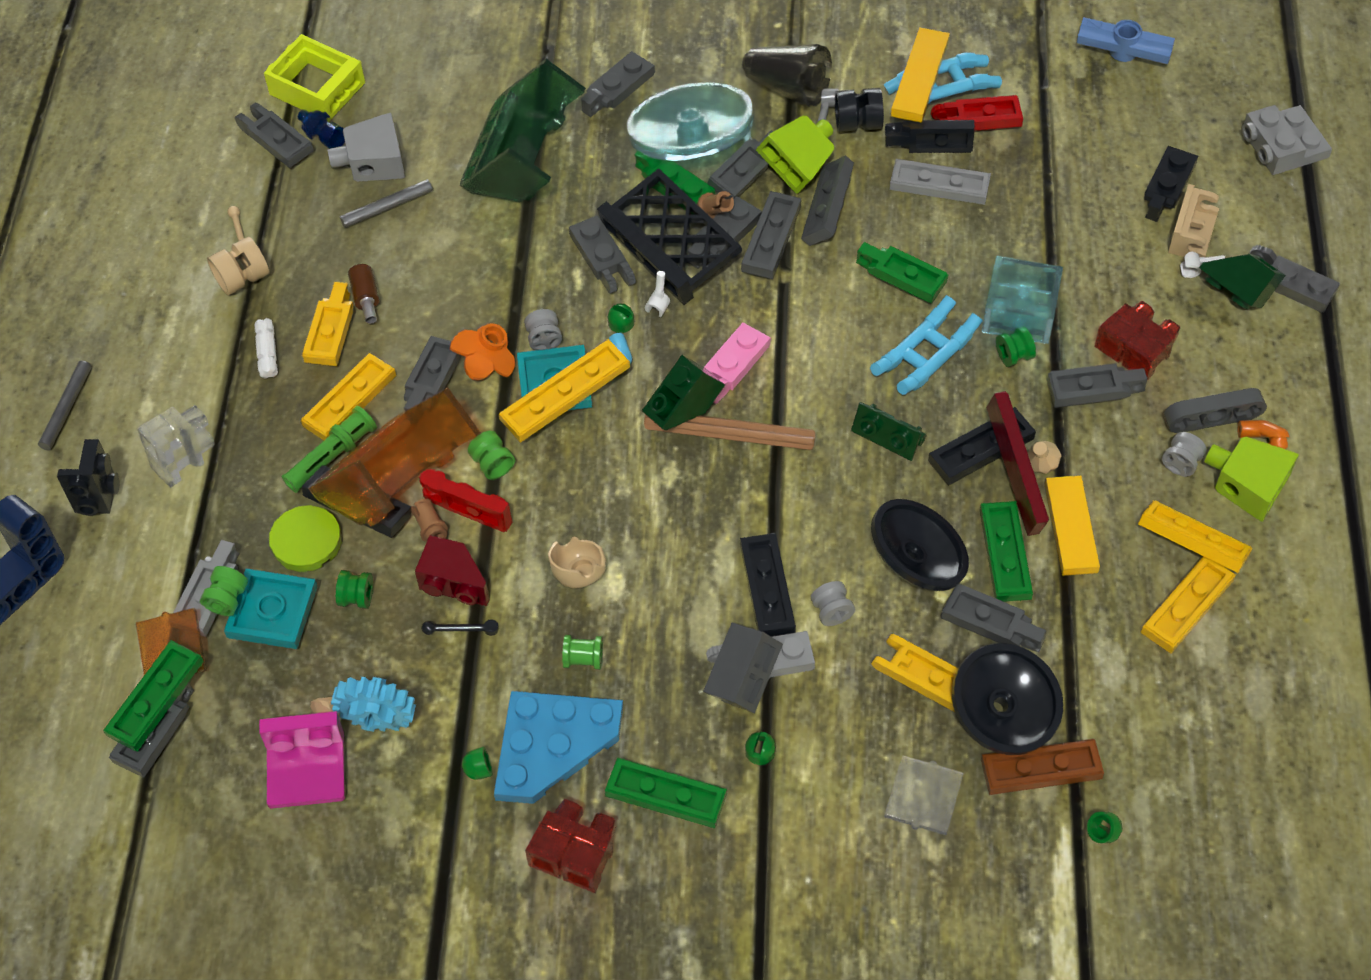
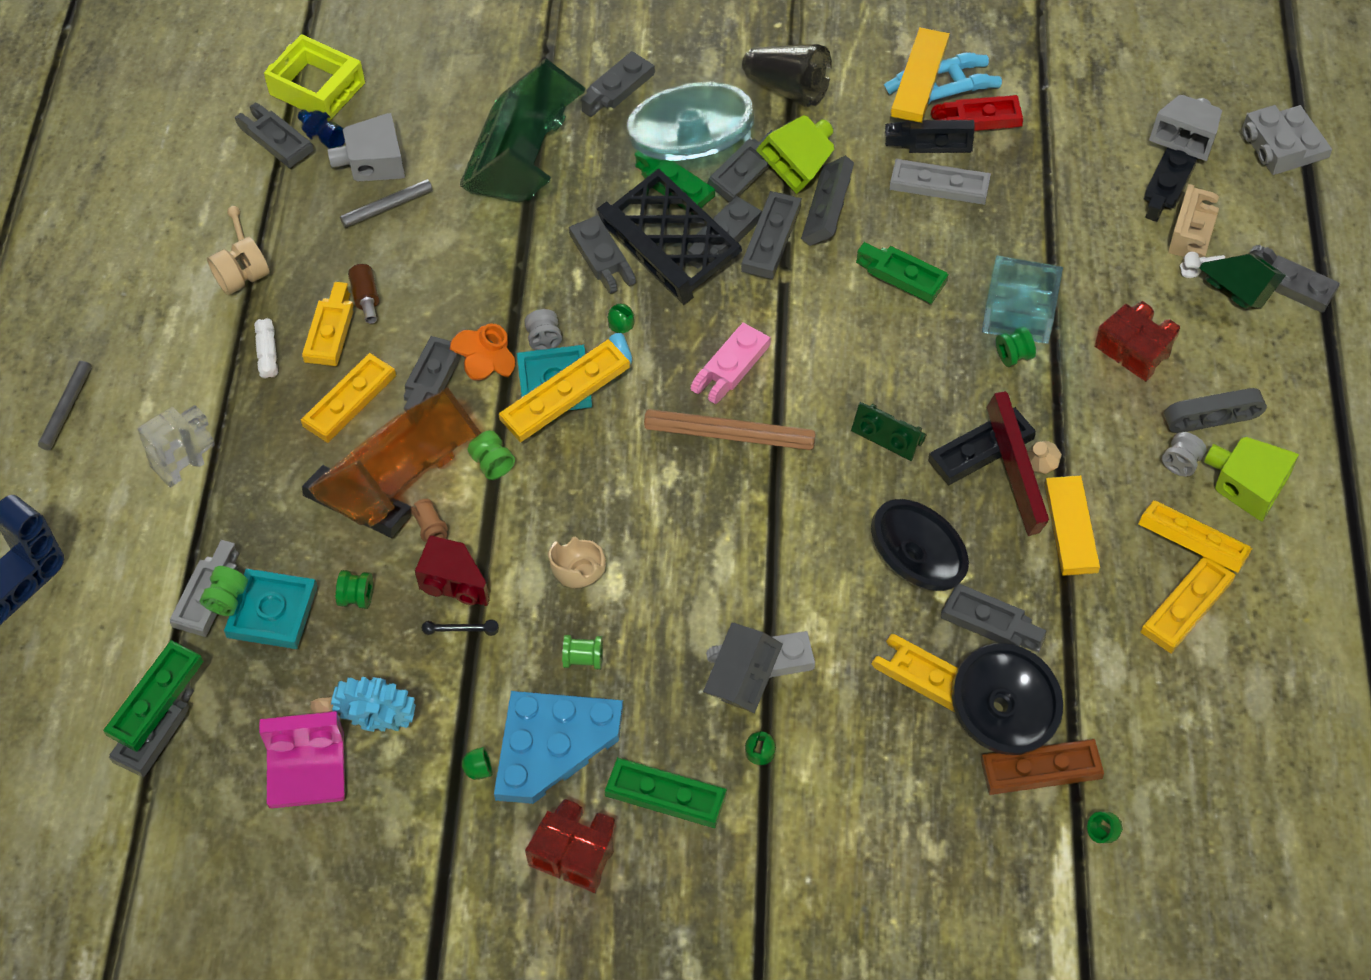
black bracket [57,439,120,516] -> none
clear orange piece [136,608,206,675] -> none
lime tile [269,505,342,572] -> none
bright green pin [281,406,377,493] -> none
red hinge [419,468,513,533] -> none
dark green slope [641,355,725,431] -> none
white hand [645,271,670,317] -> none
medium nougat pin [697,191,734,218] -> none
black plate [740,533,796,637] -> none
light grey wheel [811,581,855,626] -> none
light grey hand [817,89,839,122] -> none
black wheel [835,88,884,132] -> none
medium azure piece [870,295,983,395] -> none
clear piece [884,755,964,835] -> none
green tile [980,501,1033,602] -> none
dark grey hinge [1047,363,1147,408] -> none
medium blue piece [1077,17,1175,64] -> none
orange arm [1237,420,1290,449] -> none
none -> light grey torso [1149,95,1222,161]

